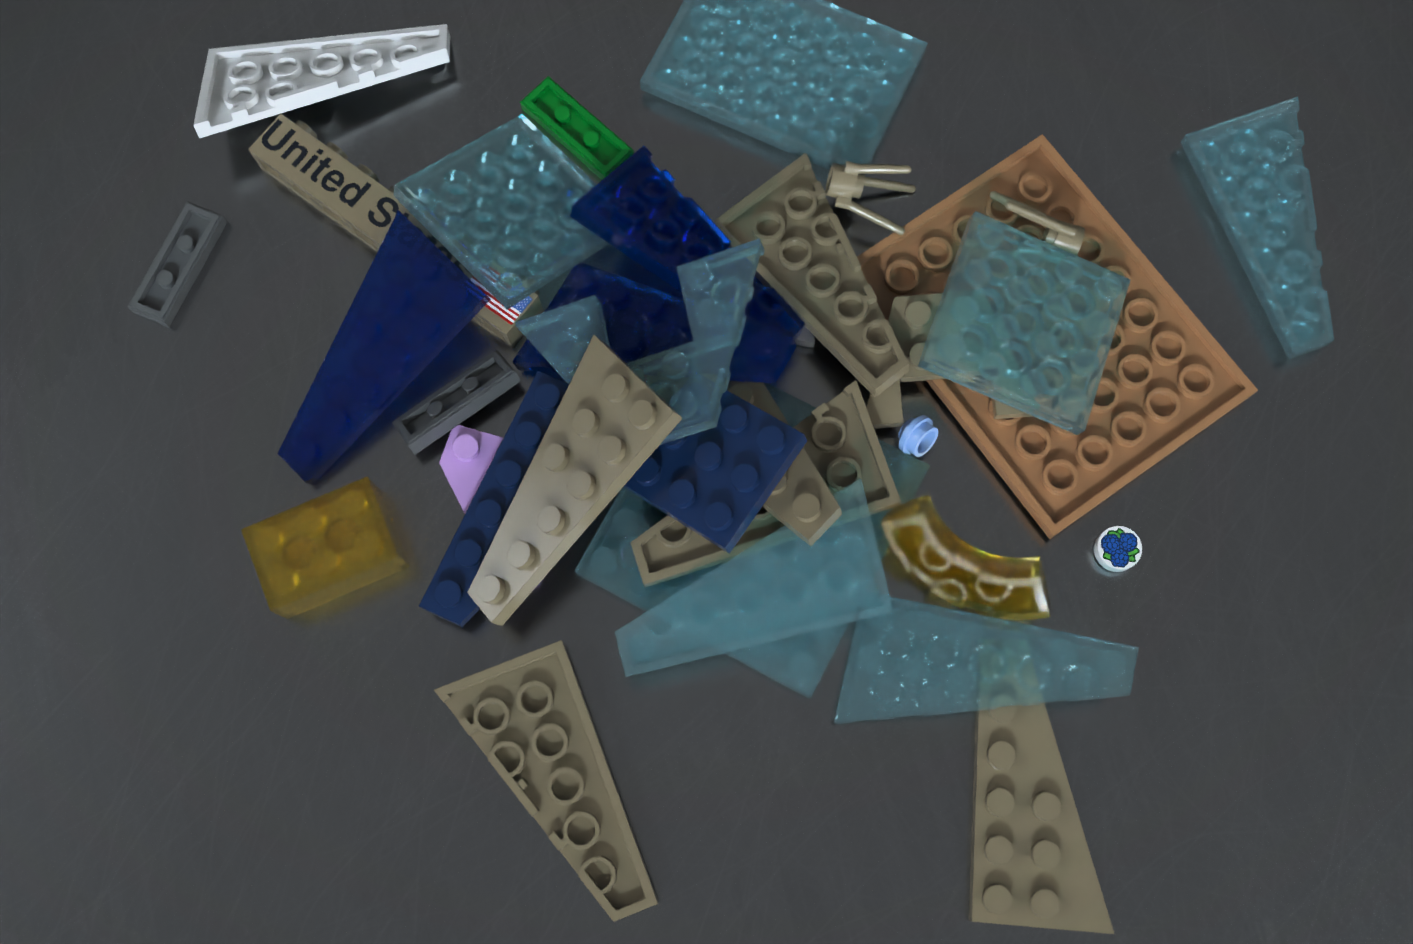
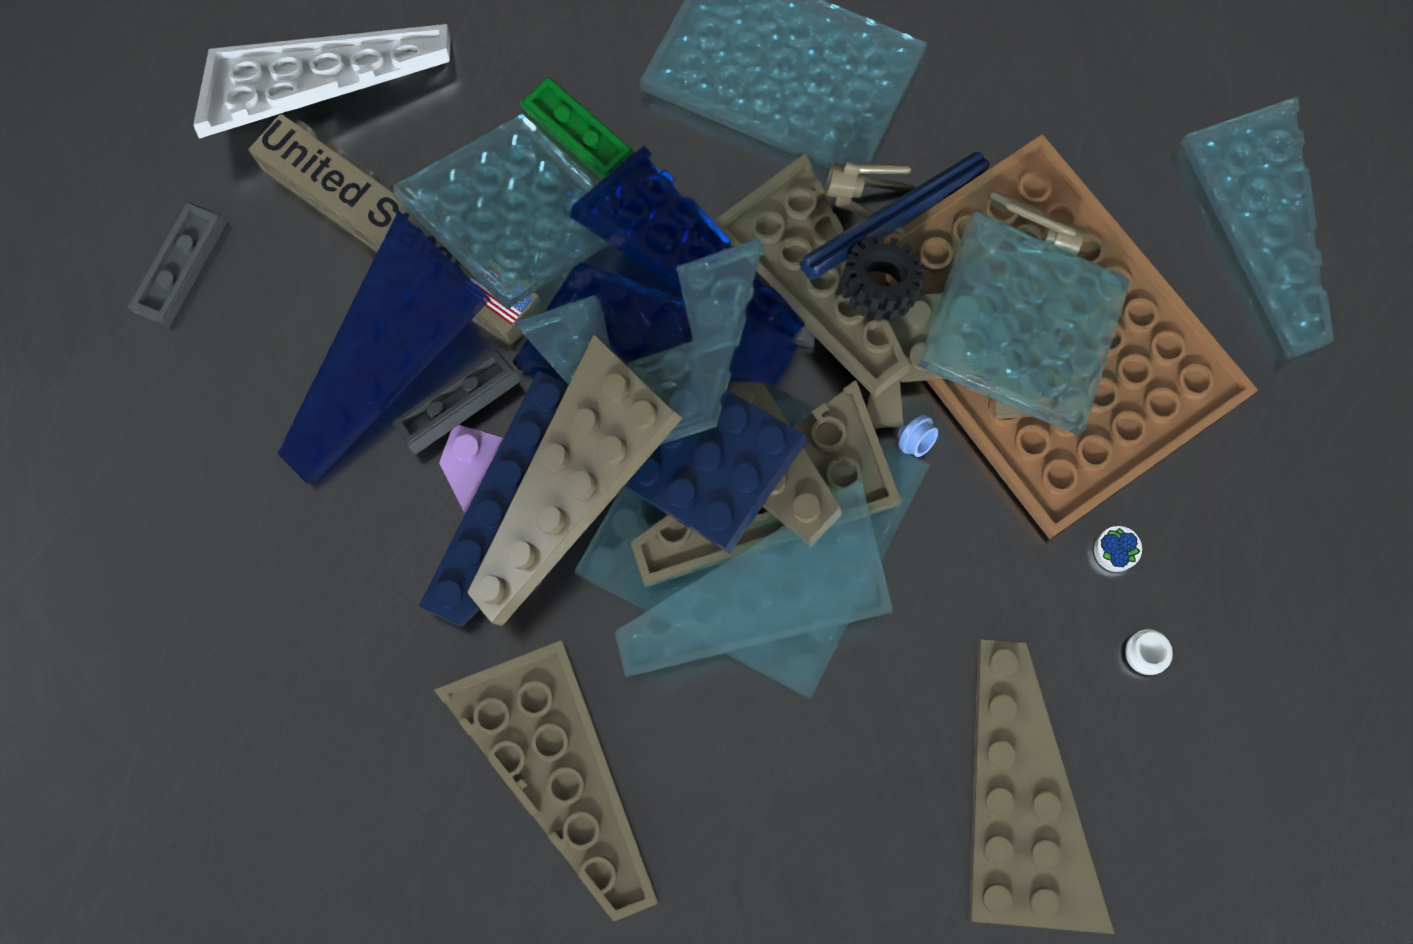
clear yellow brick [241,477,410,619] -> none
clear light blue wing [834,591,1139,725] -> none
clear yellow brick [880,495,1051,620] -> none
none -> dark blue axle [800,152,989,279]
none -> black tyre [840,236,925,321]
none -> white plate [1125,629,1173,675]

